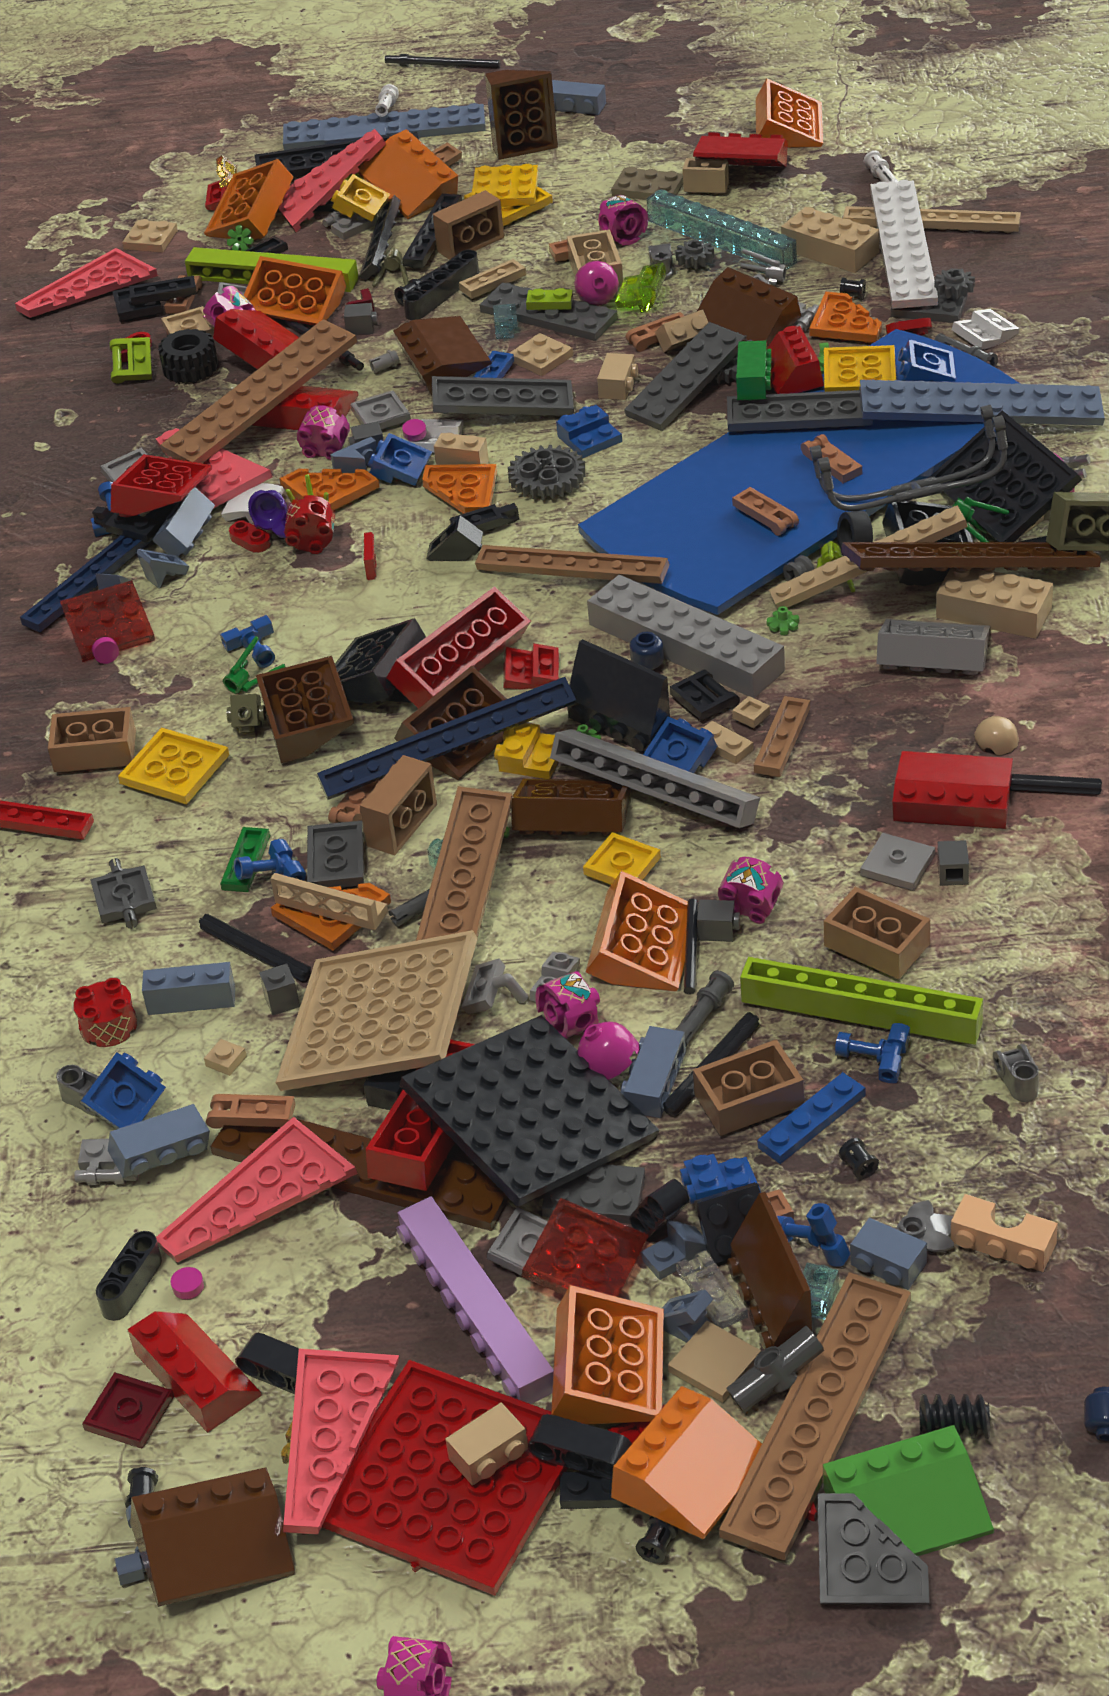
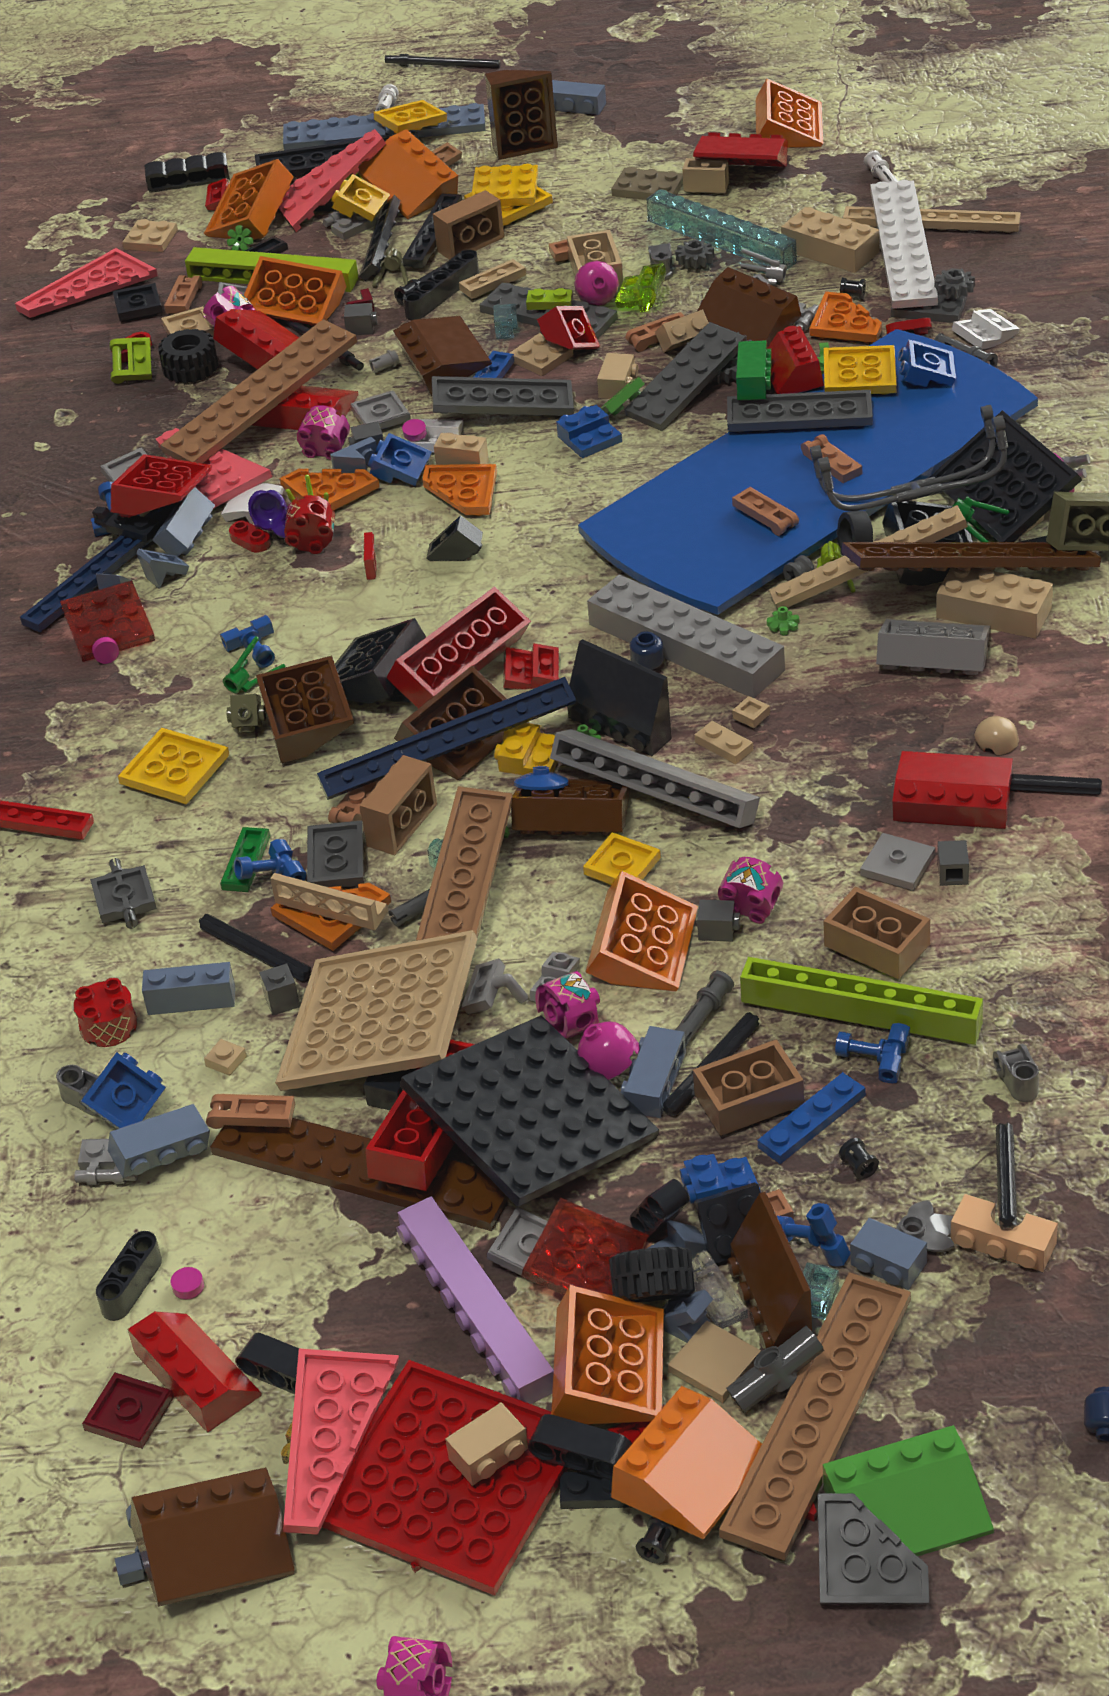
medium nougat brick [48,707,136,773] -> none
black bush [125,1467,159,1508] -> none
black plate [129,276,197,305] -> none
coral wing [156,1117,357,1263] -> none
clear yellow plate [216,155,237,188] -> none
black hinge [449,503,519,532] -> none
medium nougat plate [475,545,670,584] -> none
dark grey gear [508,445,586,500] -> none
dark grey plate [542,1165,645,1224] -> none
dark pink brick [598,195,649,245] -> none
blue plate [643,717,717,773] -> none
black plate [670,669,740,721] -> none
black bar [684,899,699,995] -> none
medium nougat plate [754,696,810,777] -> none
sand blue plate [859,380,1105,426] -> none
black piece [919,1394,990,1439] -> none
none -> black brick [144,152,230,192]
none -> yellow plate [373,100,447,134]
none -> blue dish [514,766,569,790]
none -> red slope [537,306,600,349]
none -> bright green plate [601,377,644,416]
none -> black tyre [609,1247,695,1302]
none -> black axle [996,1122,1017,1229]

